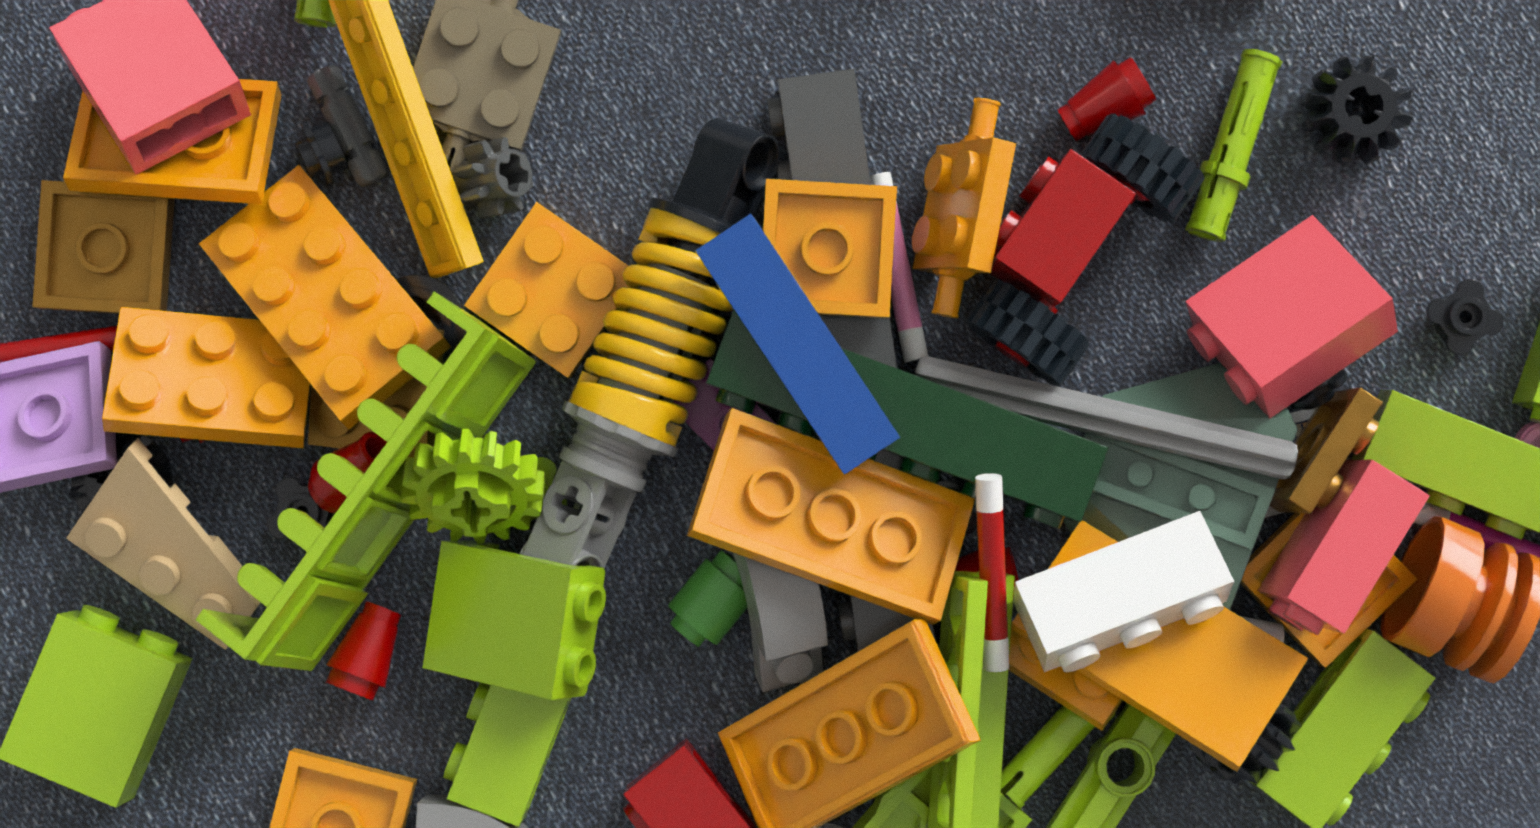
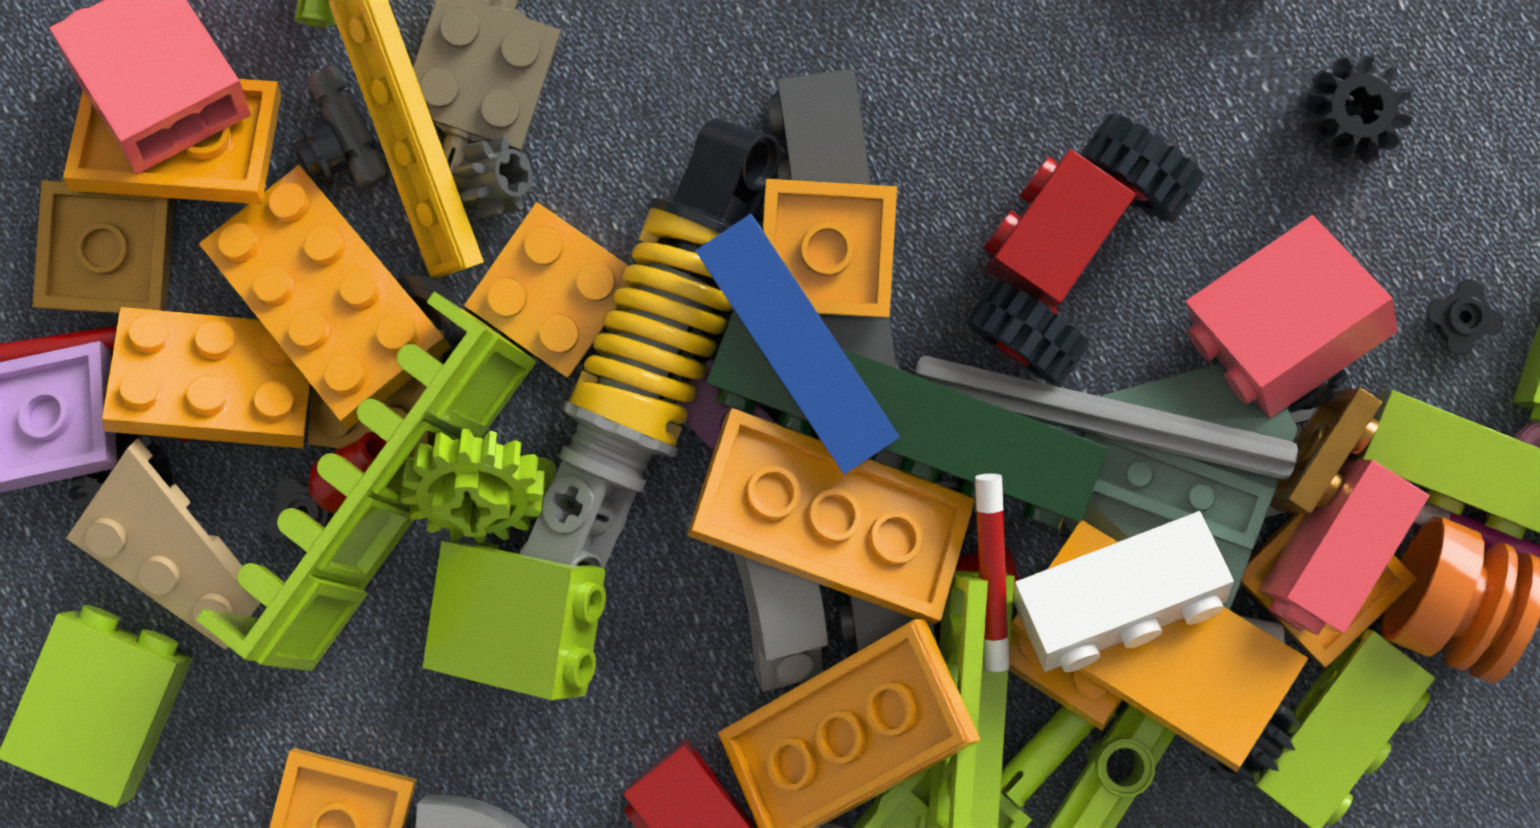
red cone [325,601,402,701] -> none
lime brick [443,683,572,827] -> none
bright green brick [668,549,748,647] -> none
bright pink bar [870,172,928,363] -> none
light orange plate [912,98,1016,319] -> none
red cone [1057,57,1157,142] -> none
lime pin [1185,49,1282,242] -> none

